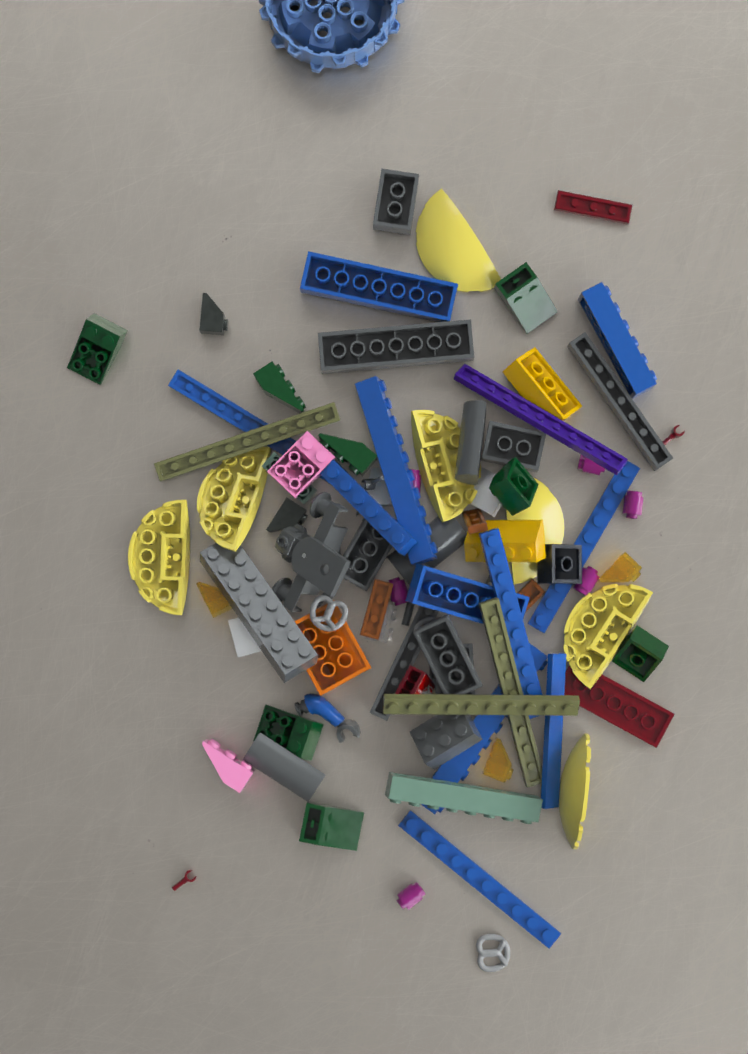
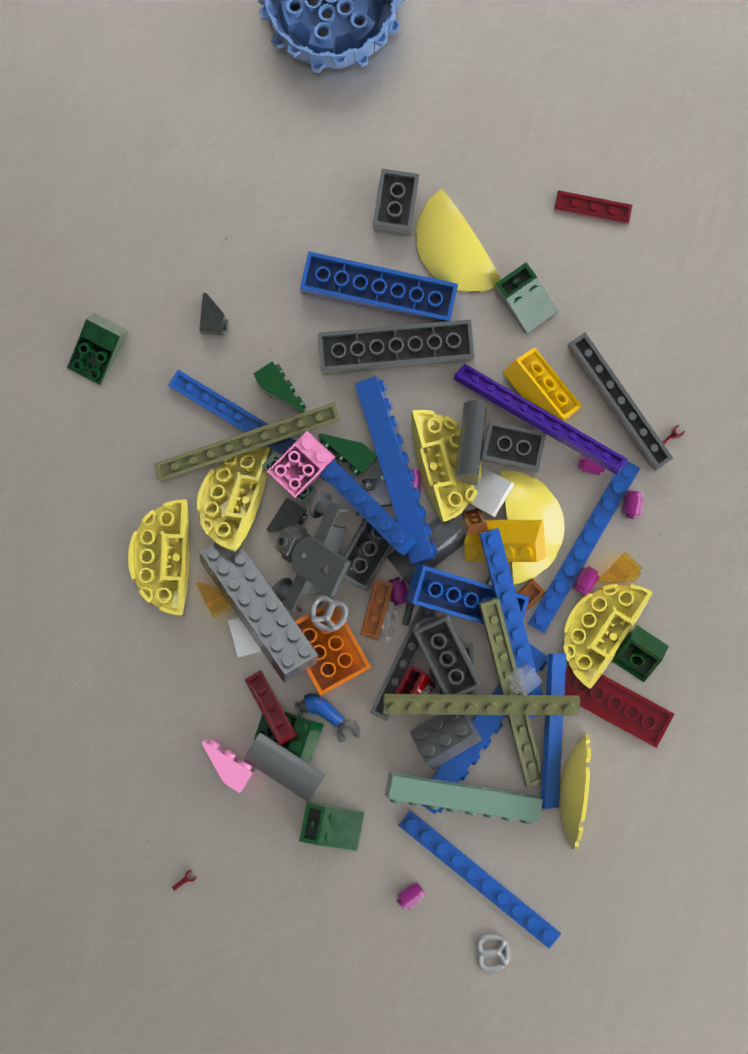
clear yellow slope [482,737,514,783] -> none
dark green slope [489,457,539,516] -> none
black slope [537,544,582,584] -> none
blue brick [578,282,657,399] -> none
none -> dark red tile [245,670,297,745]
none -> clear brick [508,663,543,696]

